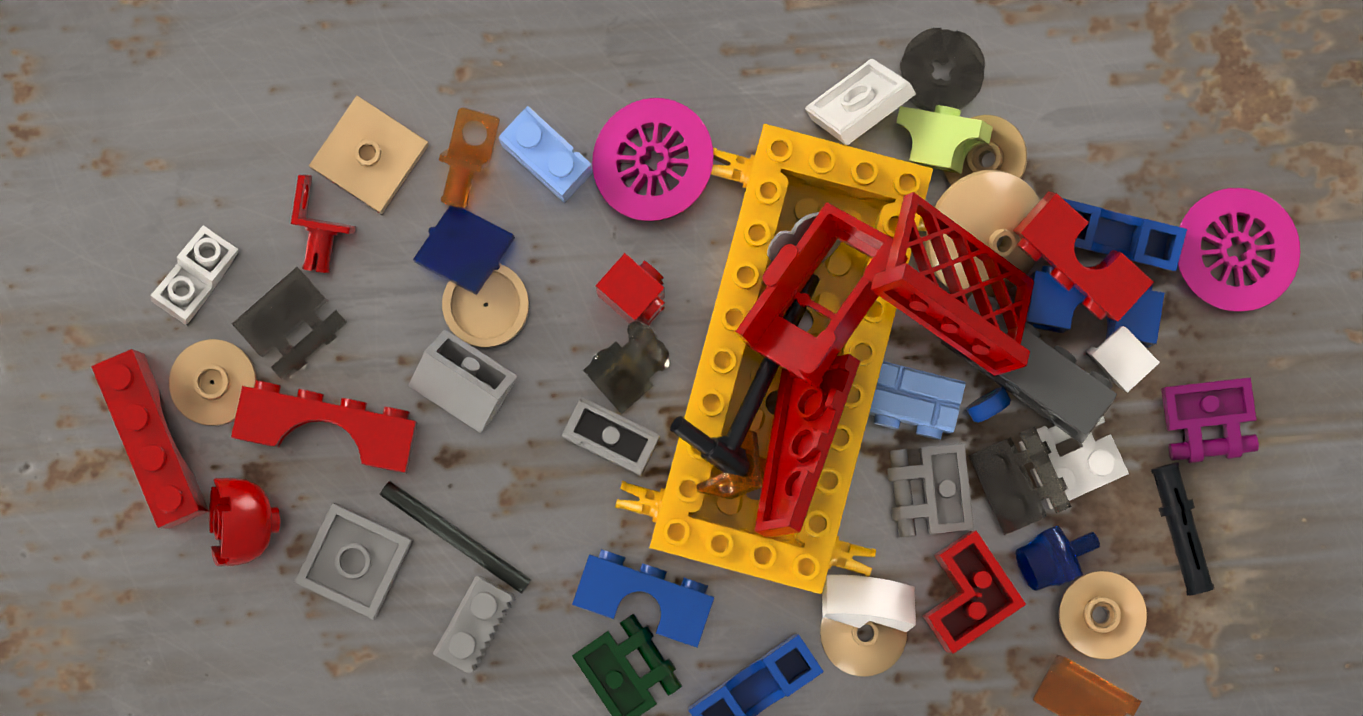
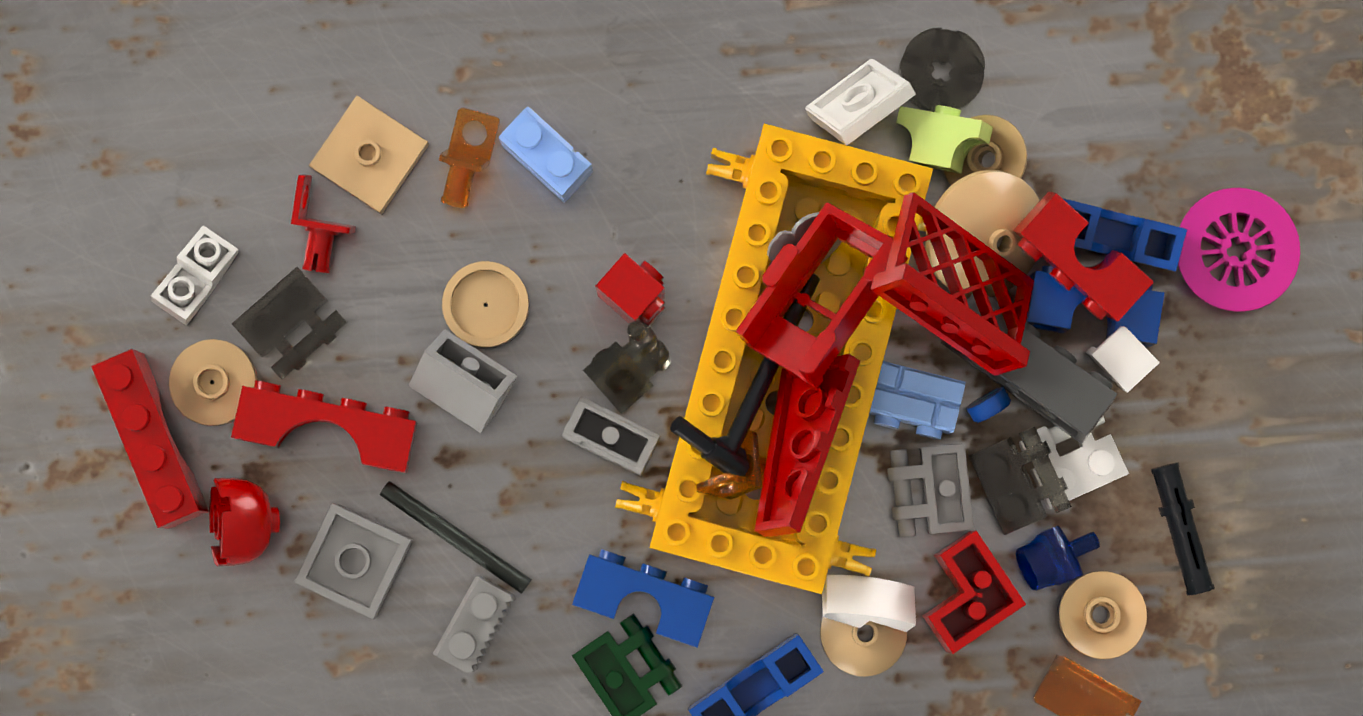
clear blue piece [413,203,515,295] -> none
dark pink piece [592,98,714,221] -> none
magenta plate [1161,377,1259,463] -> none

